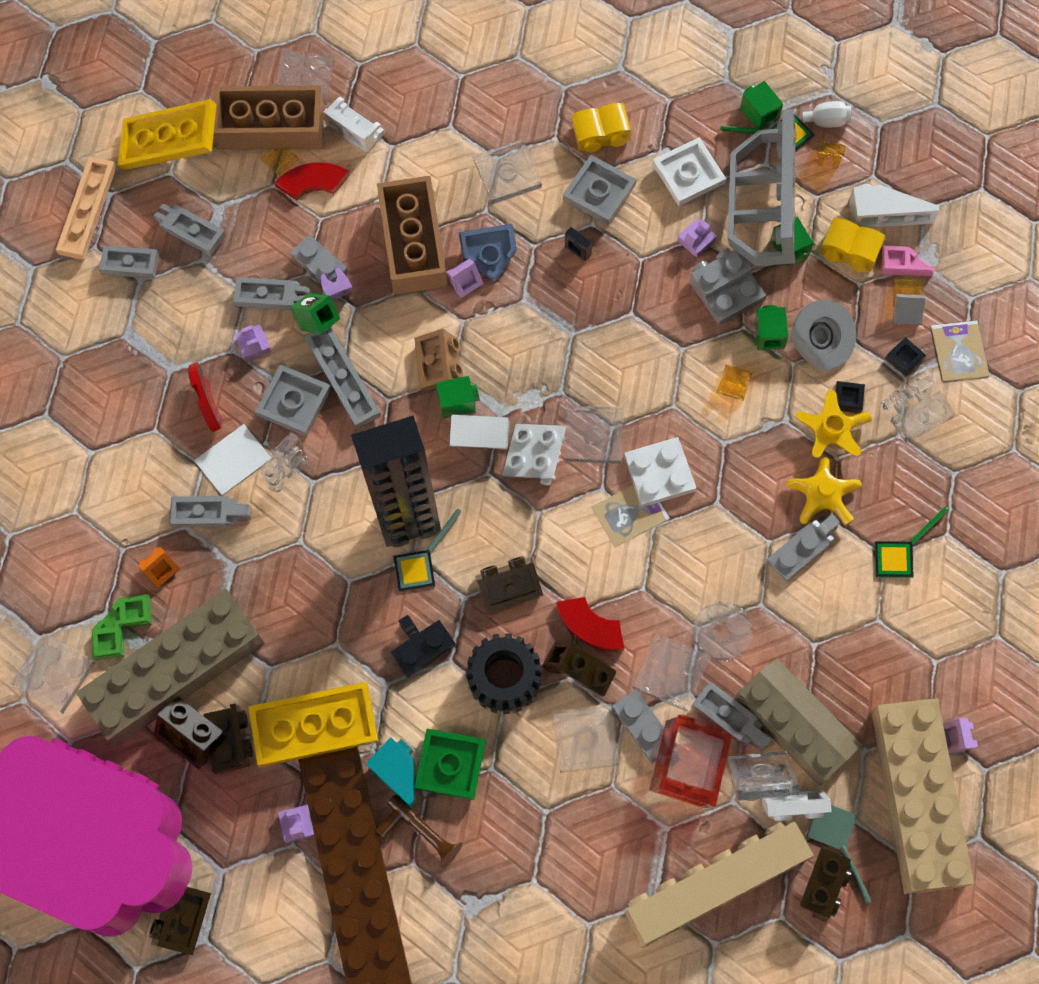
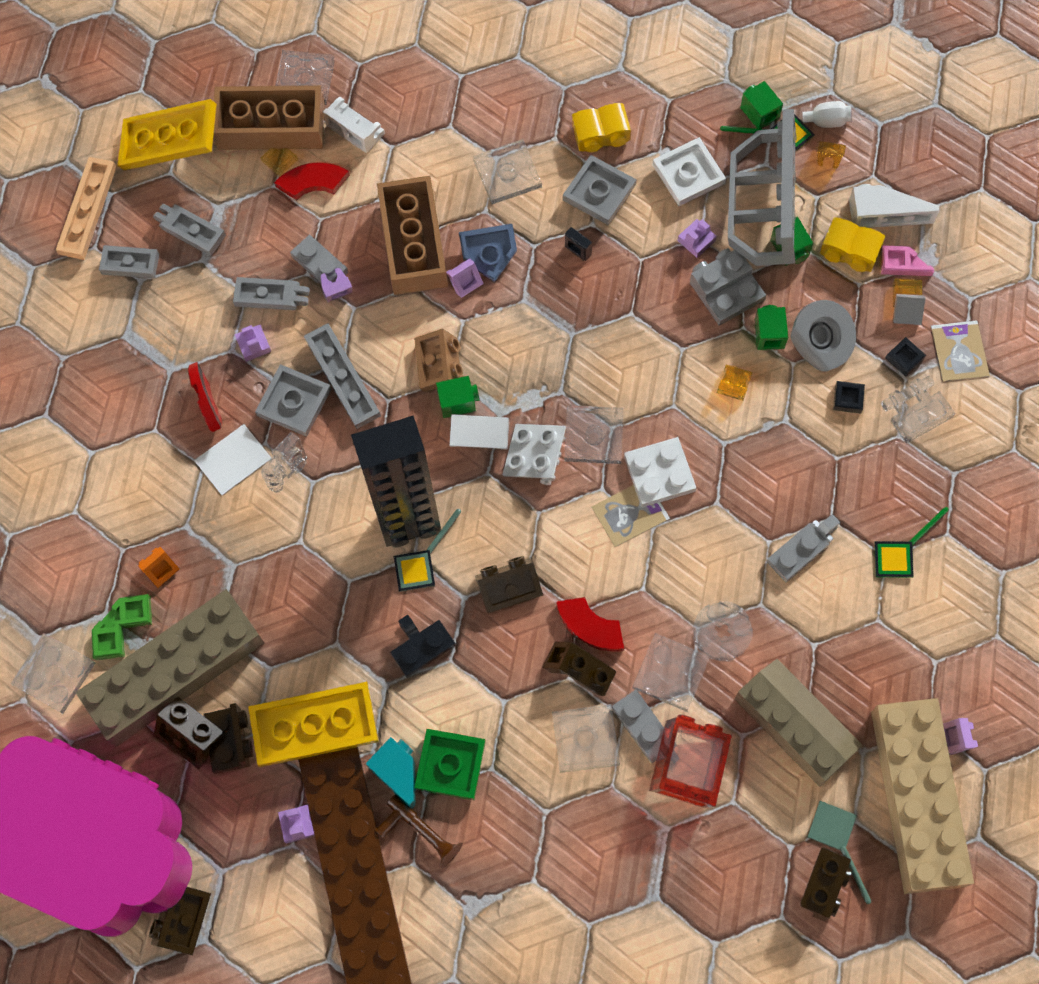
light grey hinge [169,496,252,527] -> none
green brick [290,293,340,334] -> none
black tyre [466,633,542,714] -> none
tan brick [625,821,814,948] -> none
light grey hinge [691,682,771,752] -> none
clear plate [727,751,799,801] -> none
white plate [761,789,832,821] -> none
yellow animal [786,456,862,526] -> none
yellow animal [796,390,872,458] -> none

